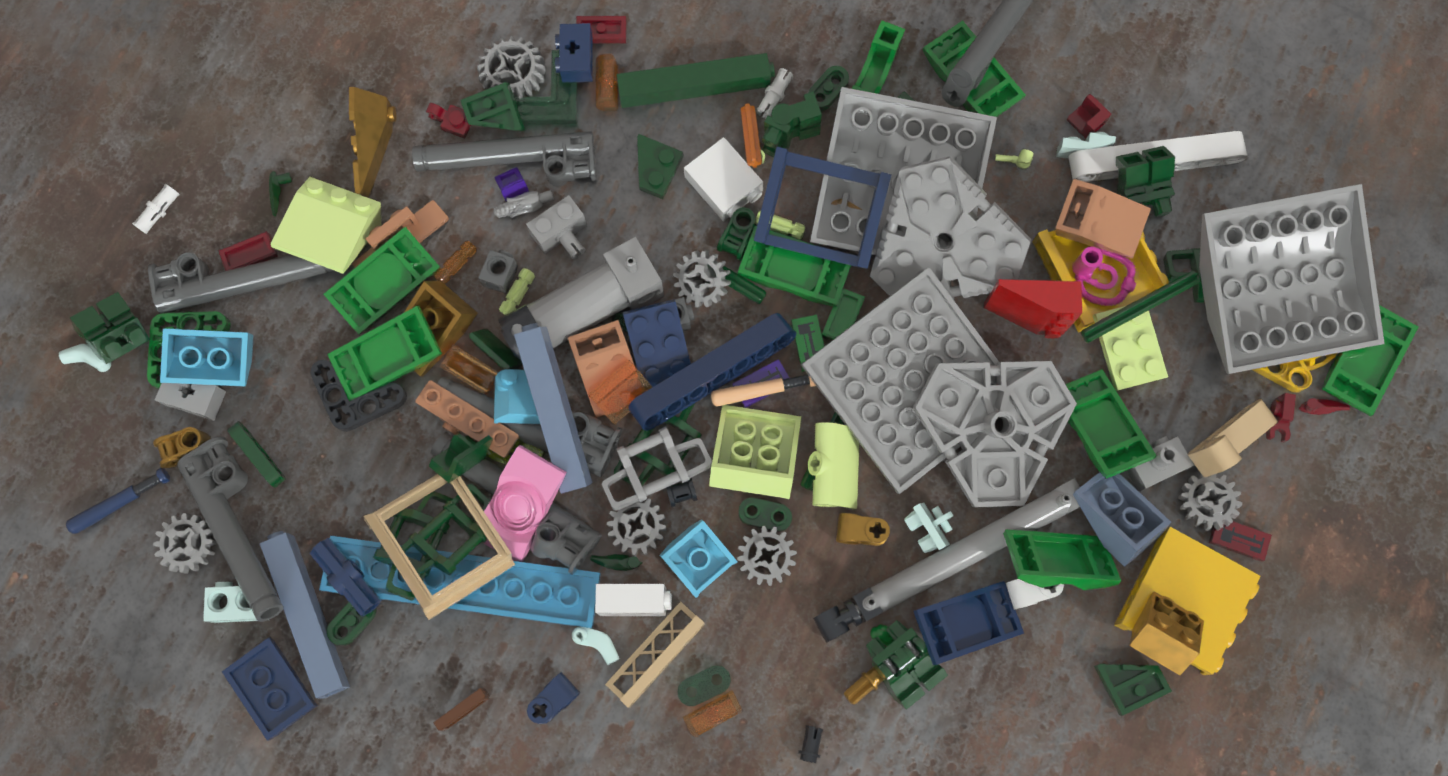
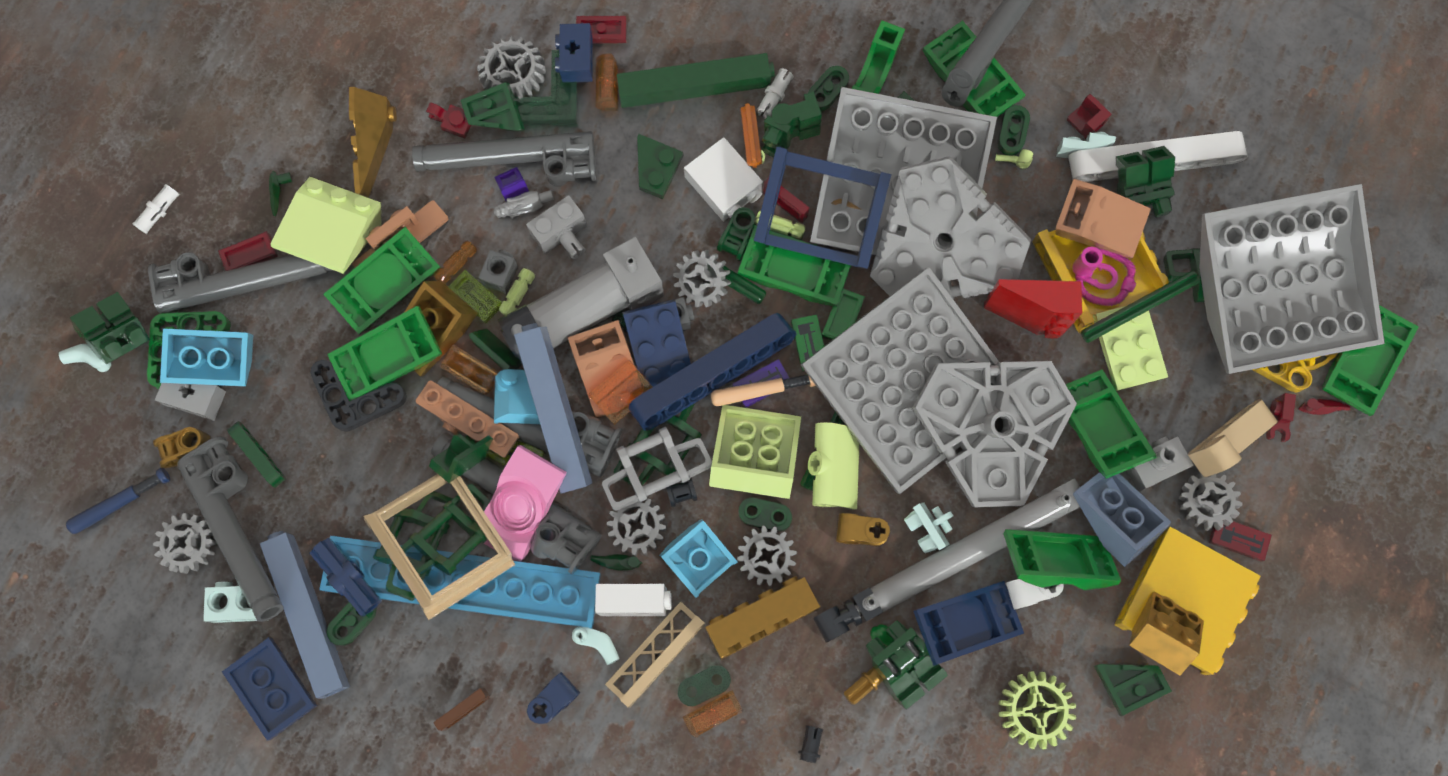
none -> clear neon green tile [448,270,502,324]
none -> pearl gold wedge [705,576,820,660]
none -> dark red tile [763,177,809,223]
none -> dark green plate [998,105,1030,156]
none -> yellowish green gear [999,671,1076,749]

